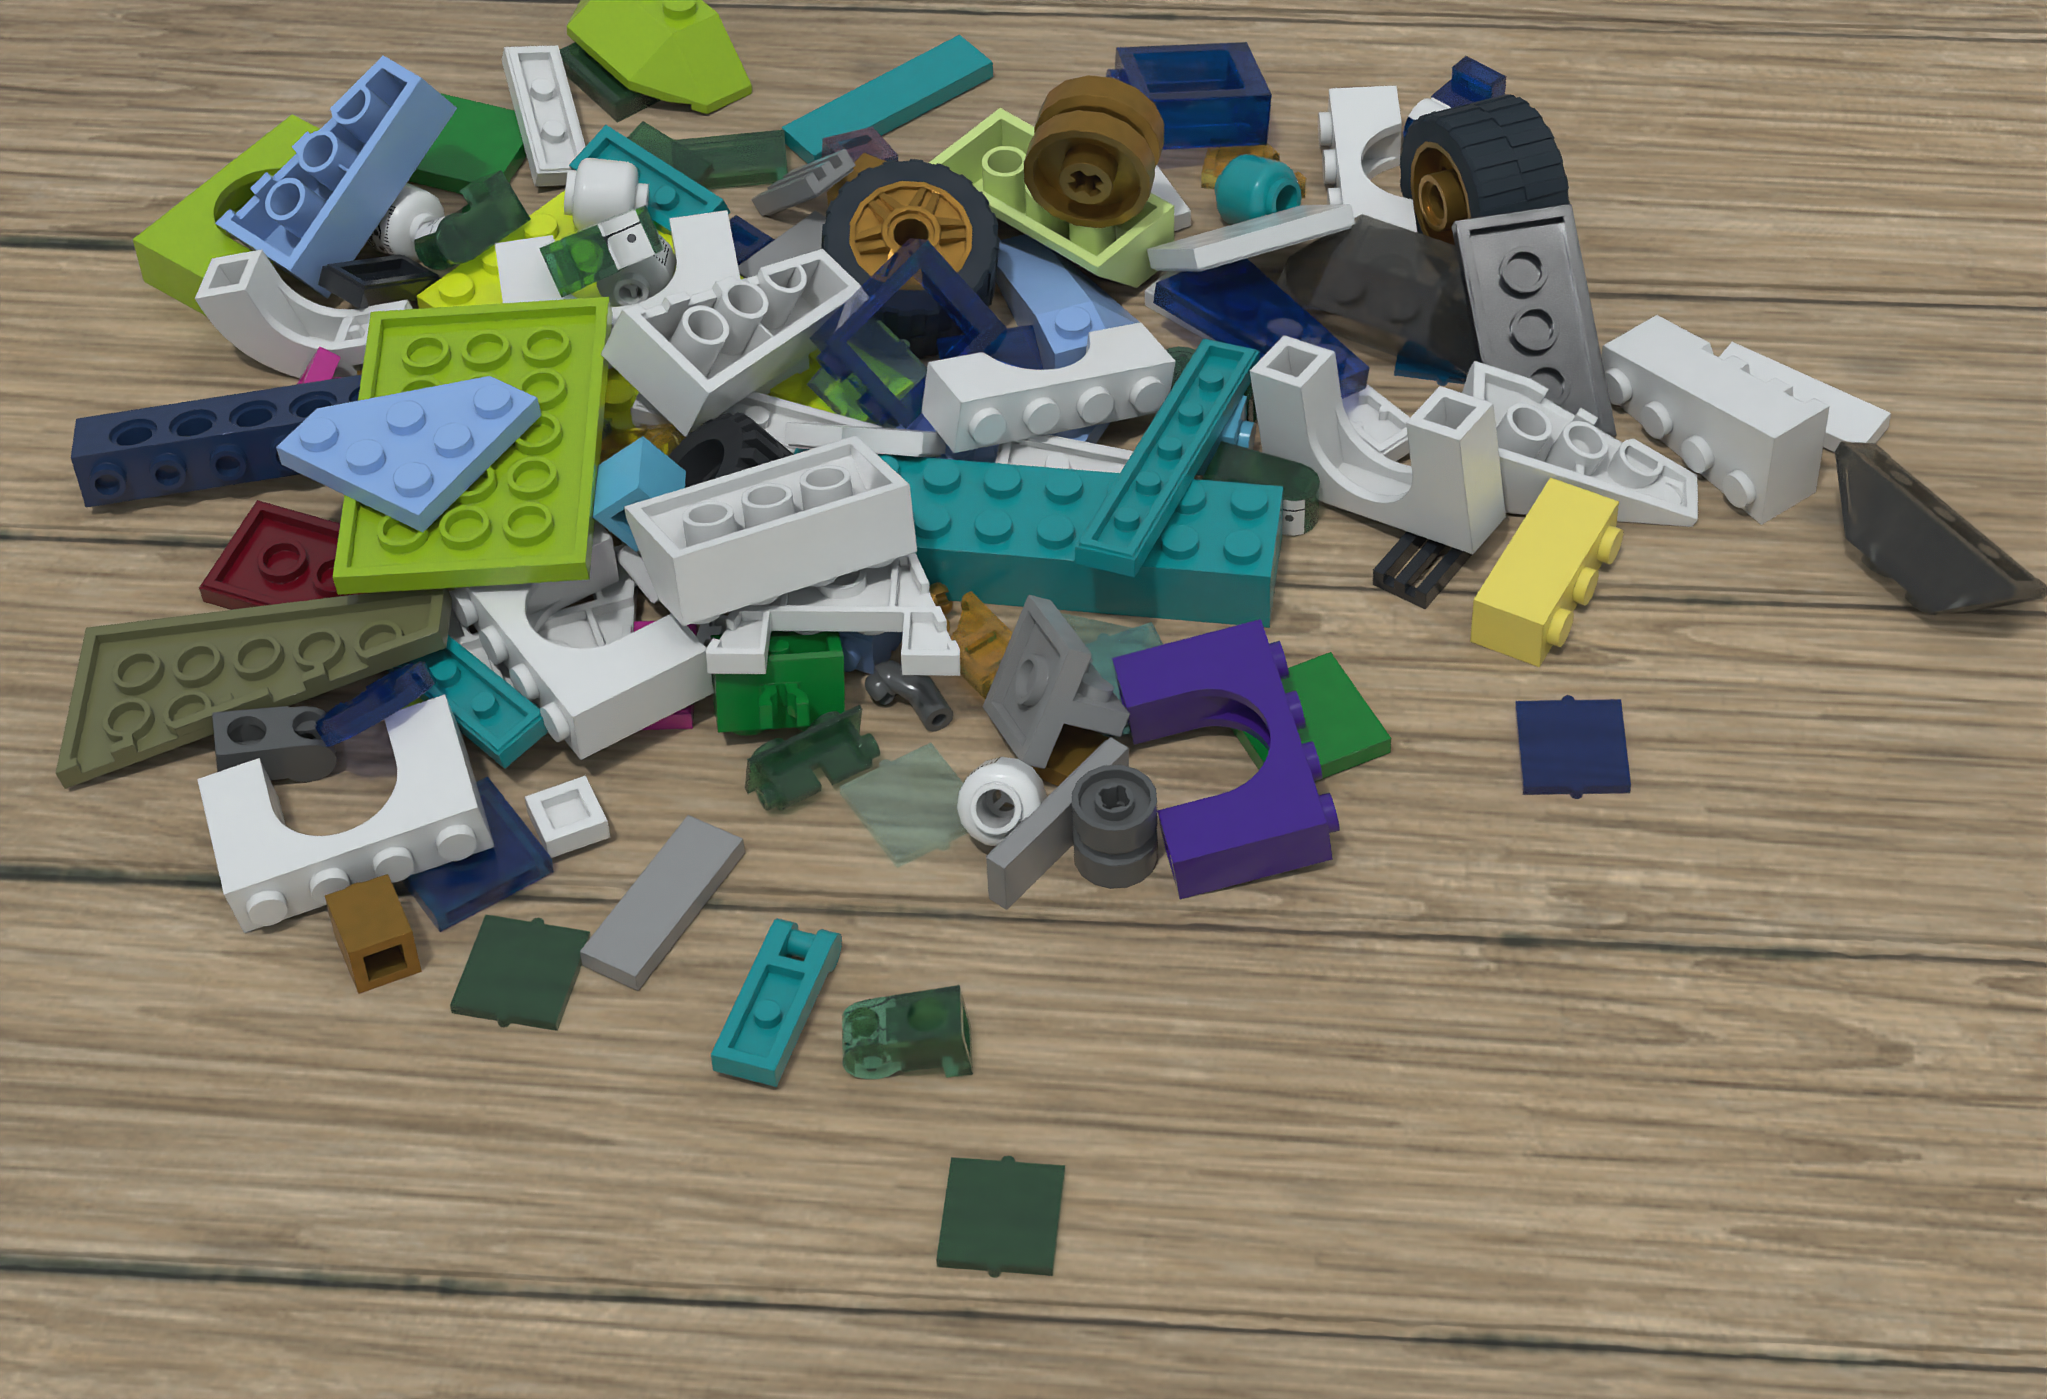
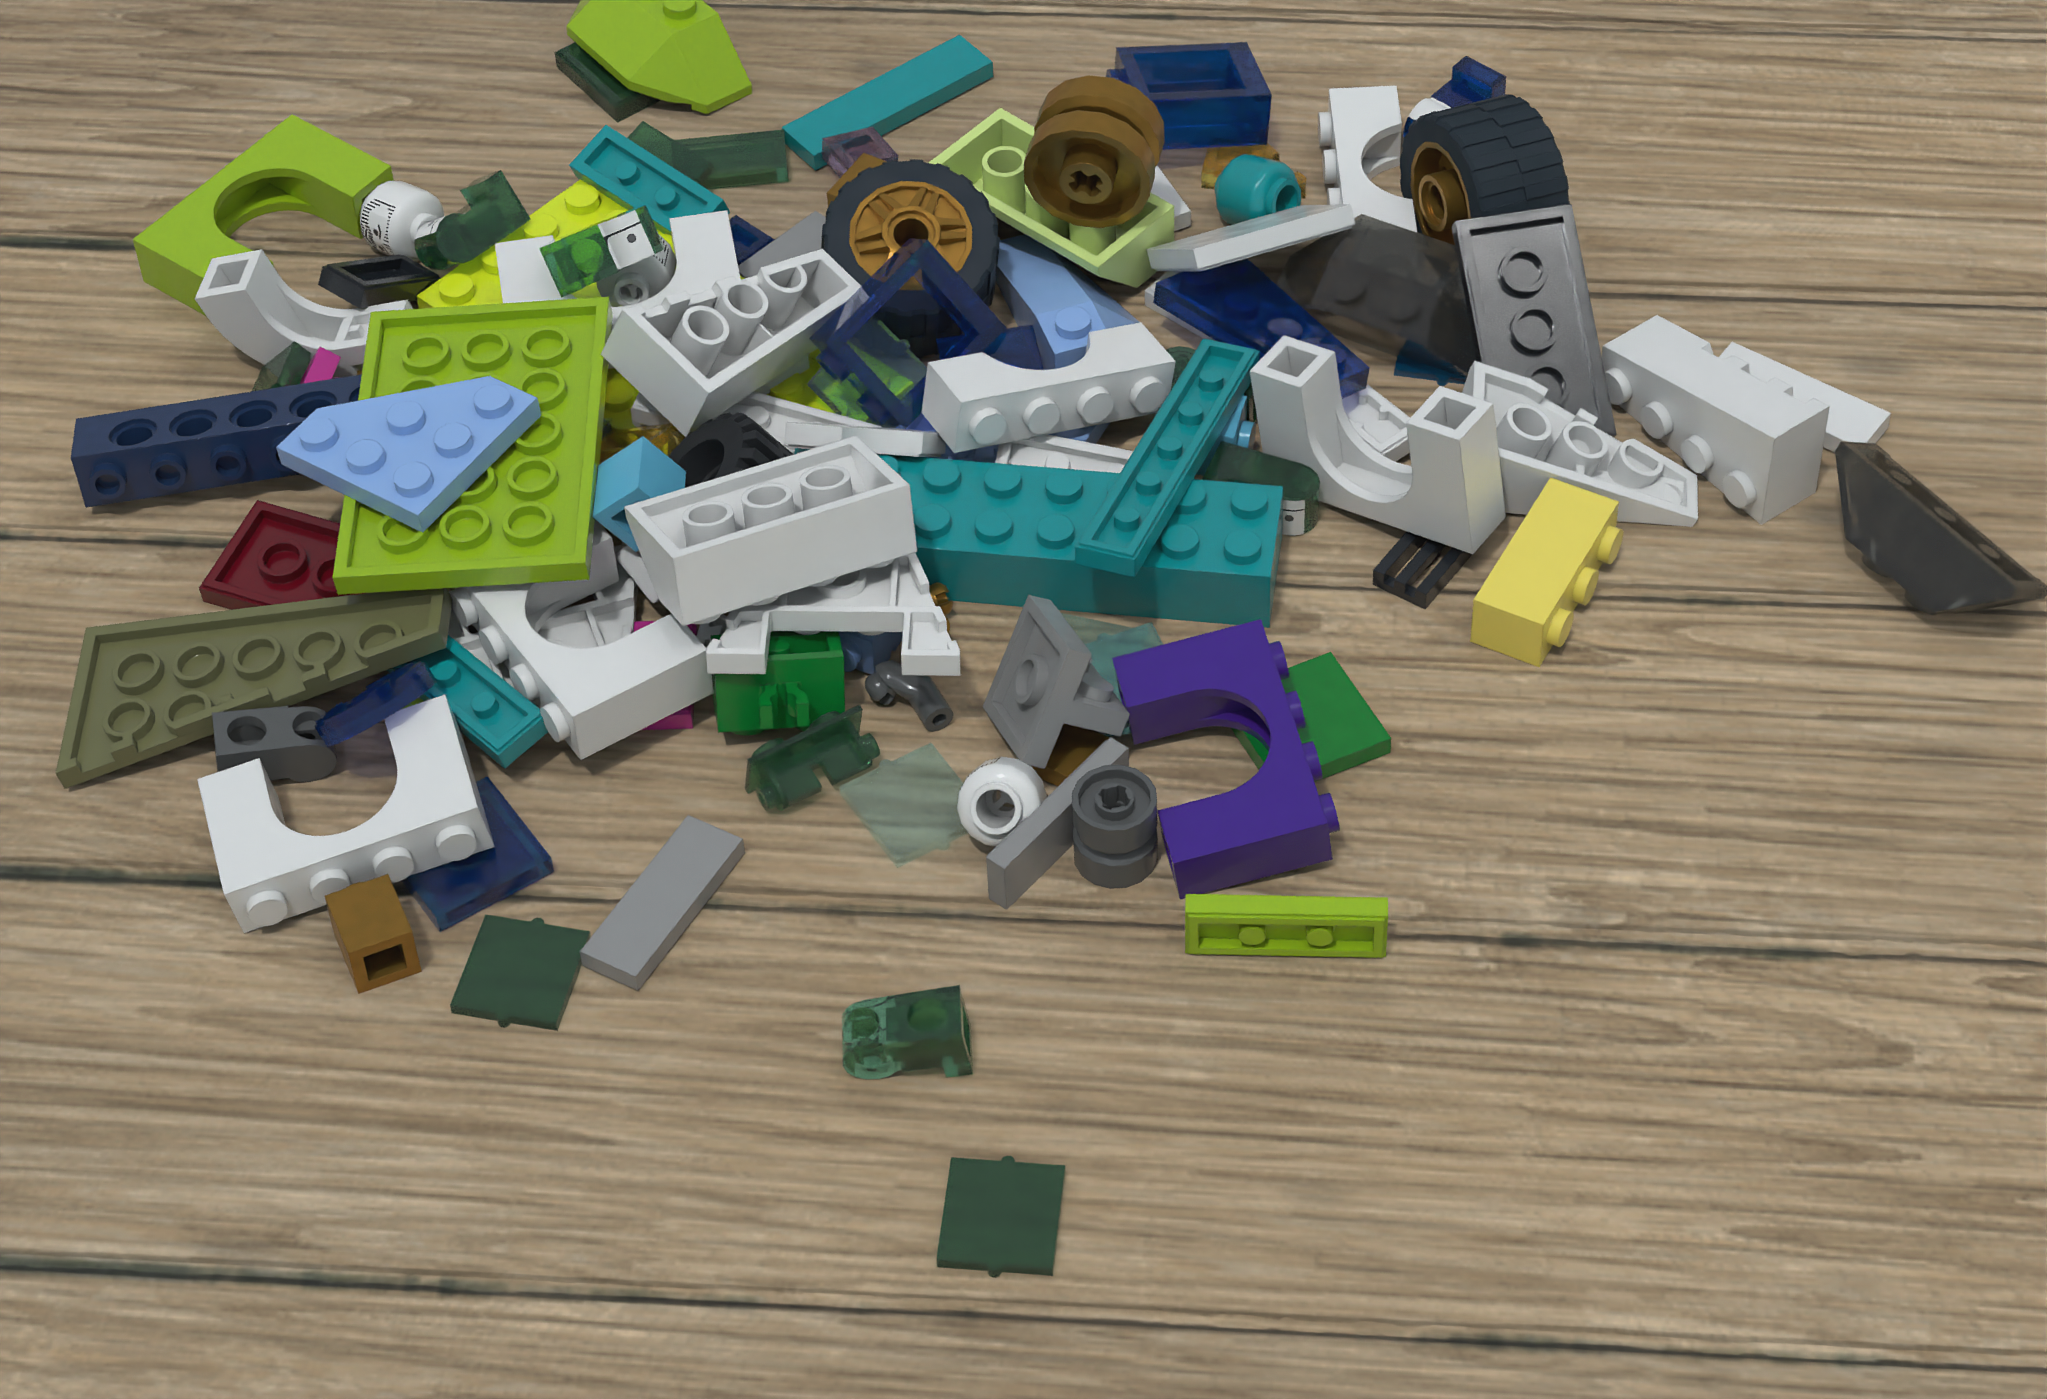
light blue wedge [215,55,457,299] -> none
green tile [408,93,527,202] -> none
white tile [502,45,586,186] -> none
white plate [525,776,610,859] -> none
white head [564,158,649,233] -> none
teal plate [711,918,842,1087] -> none
light grey tile [751,149,856,216] -> none
clear yellow tile [951,591,1013,699] -> none
clear blue piece [1515,695,1631,799] -> none
none -> clear green tile [252,341,311,391]
none -> lime tile [1185,894,1388,958]

